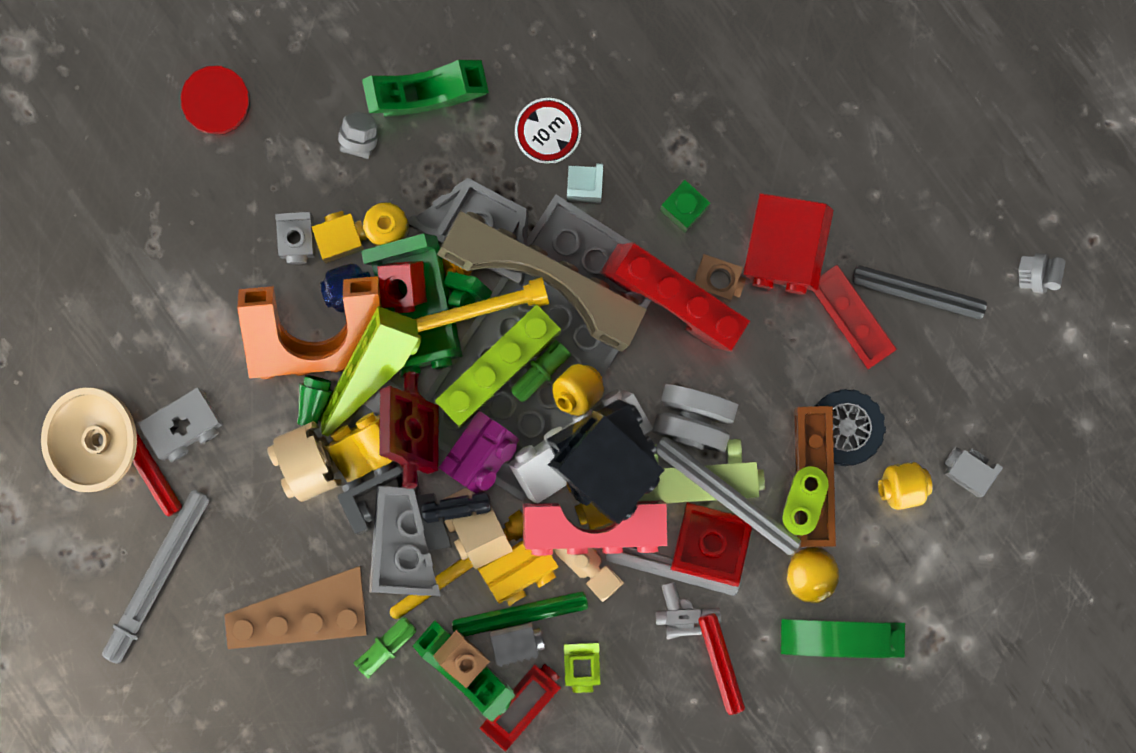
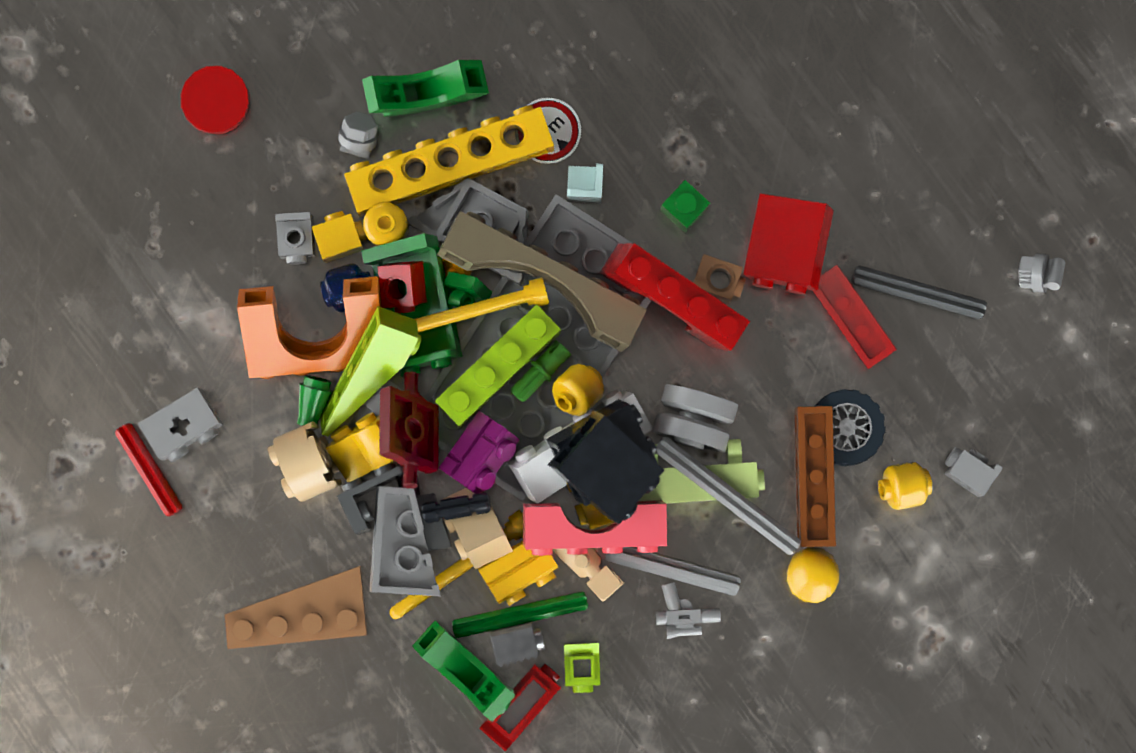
tan dish [41,388,137,492] -> none
light grey axle [102,490,209,664] -> none
bright green axle [353,617,417,679] -> none
medium nougat brick [433,630,490,688] -> none
red plate [670,502,752,587] -> none
red axle [698,613,745,715] -> none
green arch [781,619,905,658] -> none
lime plate [782,466,829,536] -> none
none -> yellow brick [344,105,554,217]

